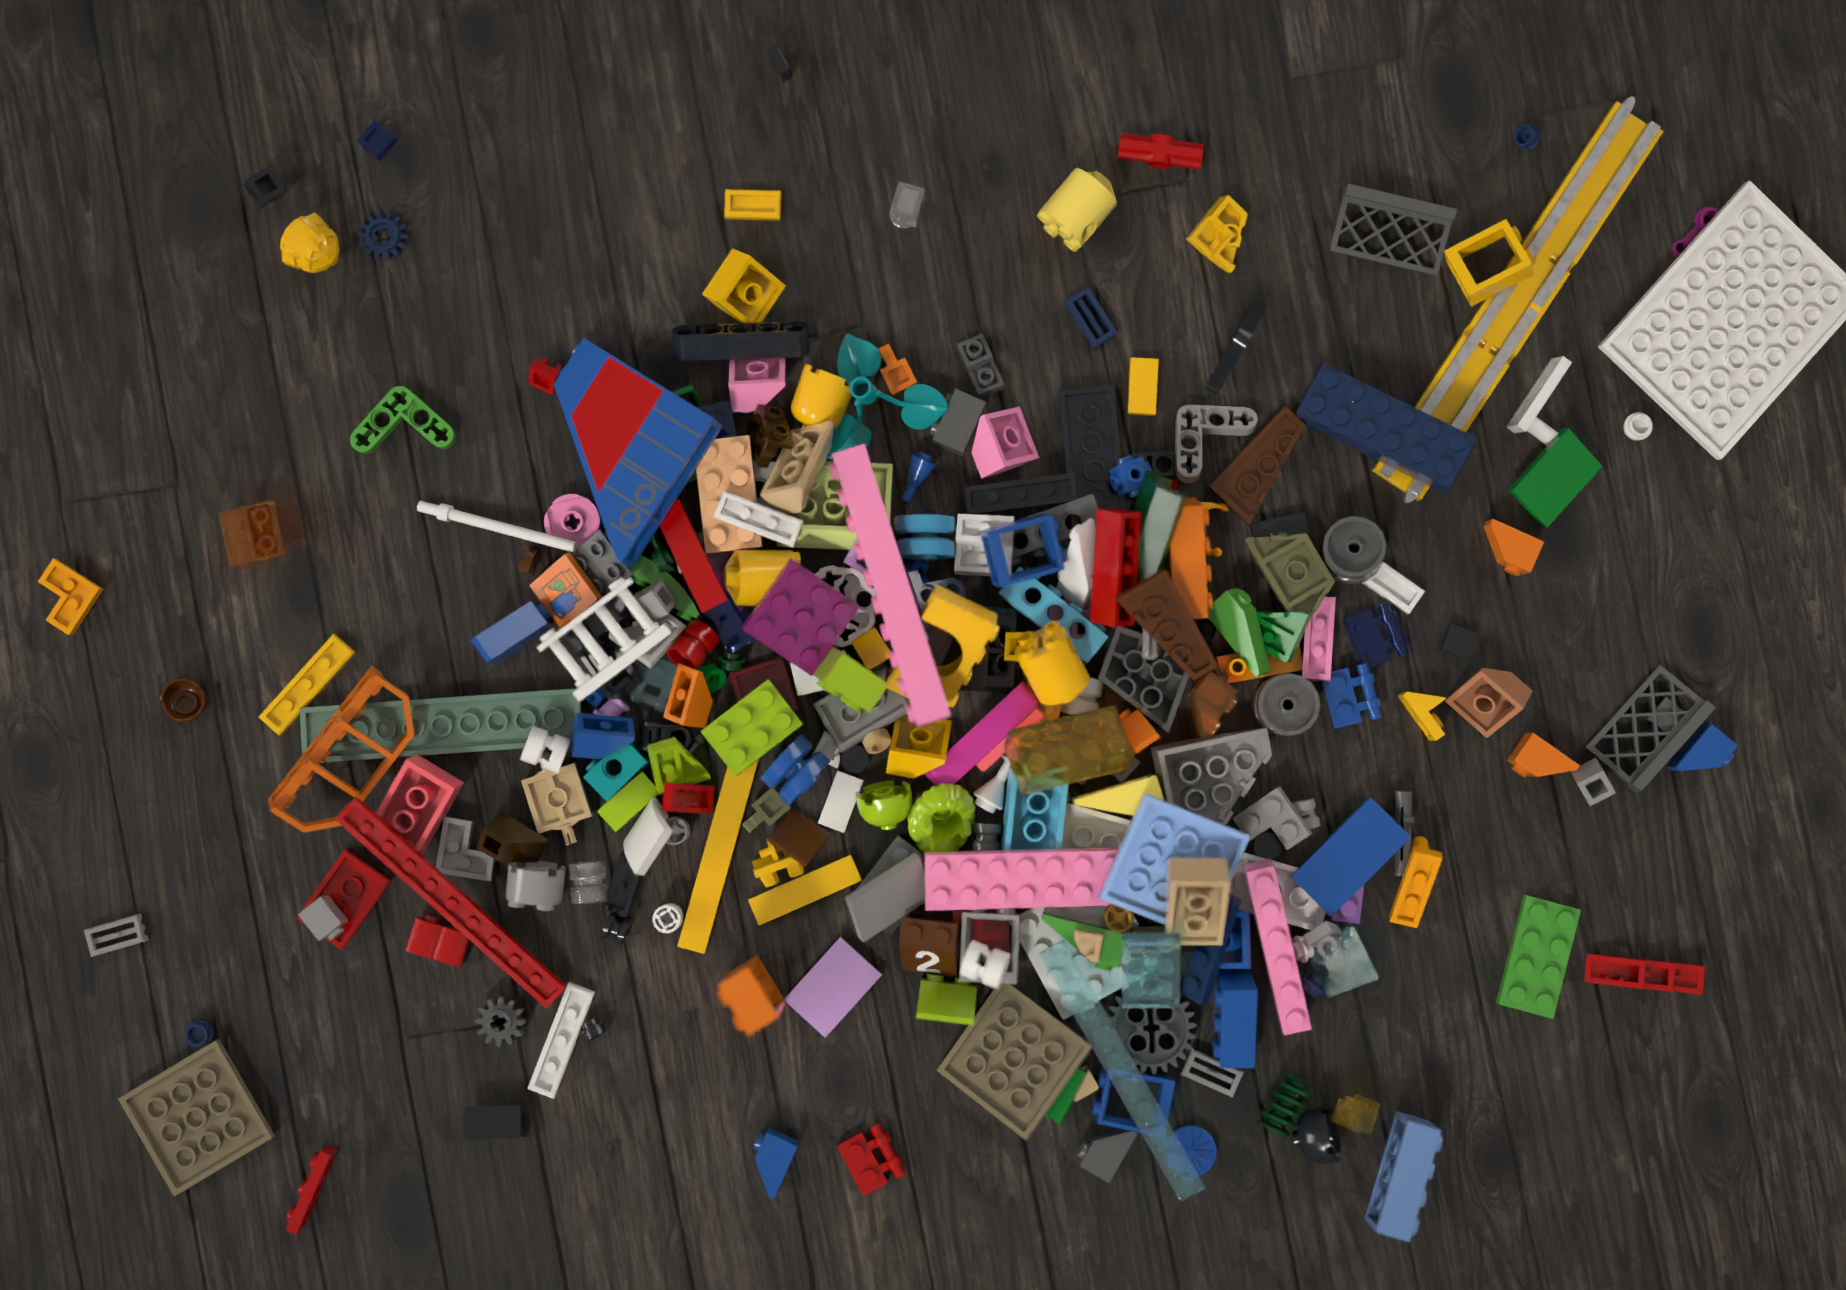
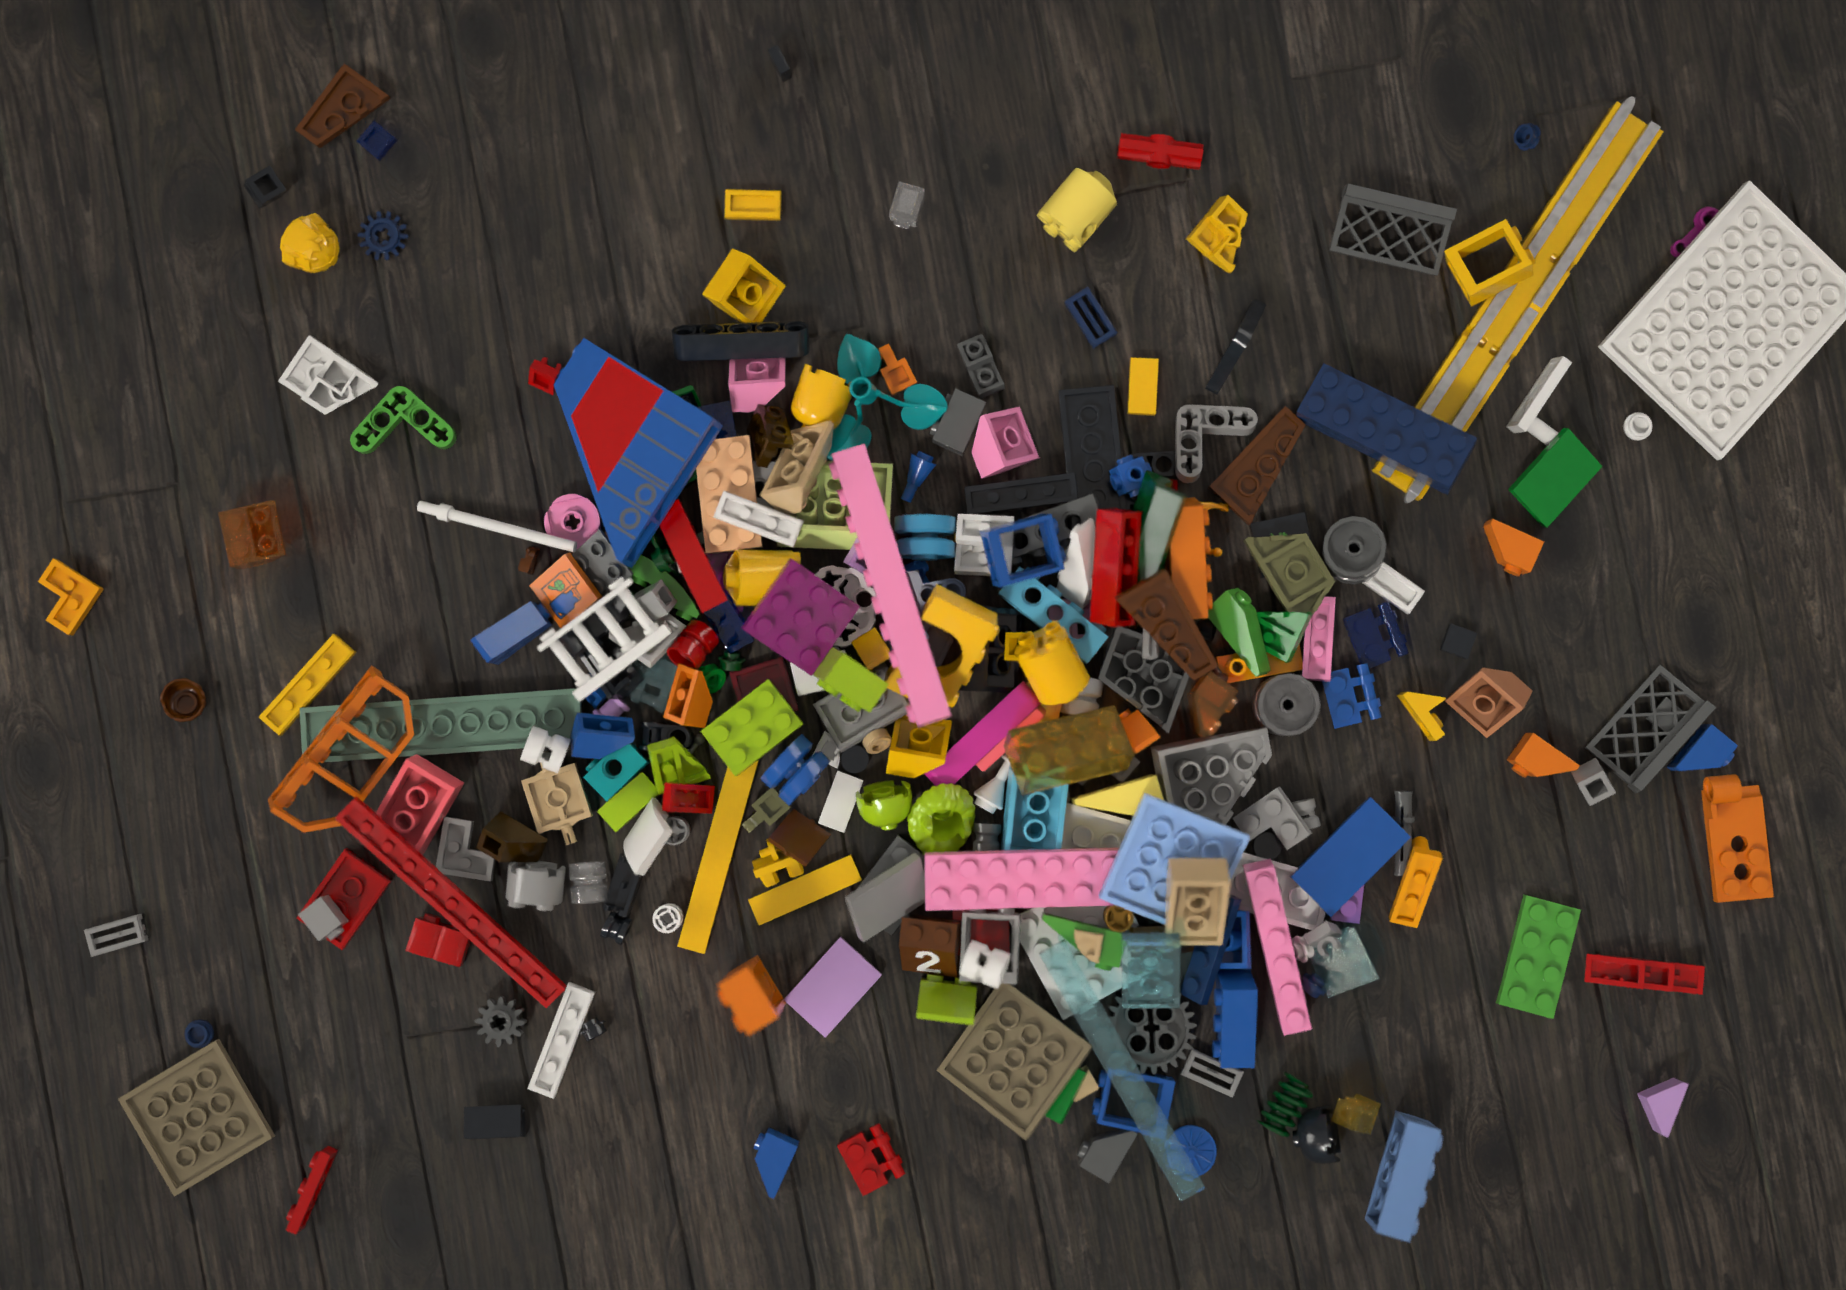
none -> white slope [278,335,378,414]
none -> reddish brown wing [295,63,391,148]
none -> lavender slope [1637,1078,1689,1137]
none -> orange hinge [1701,774,1774,903]

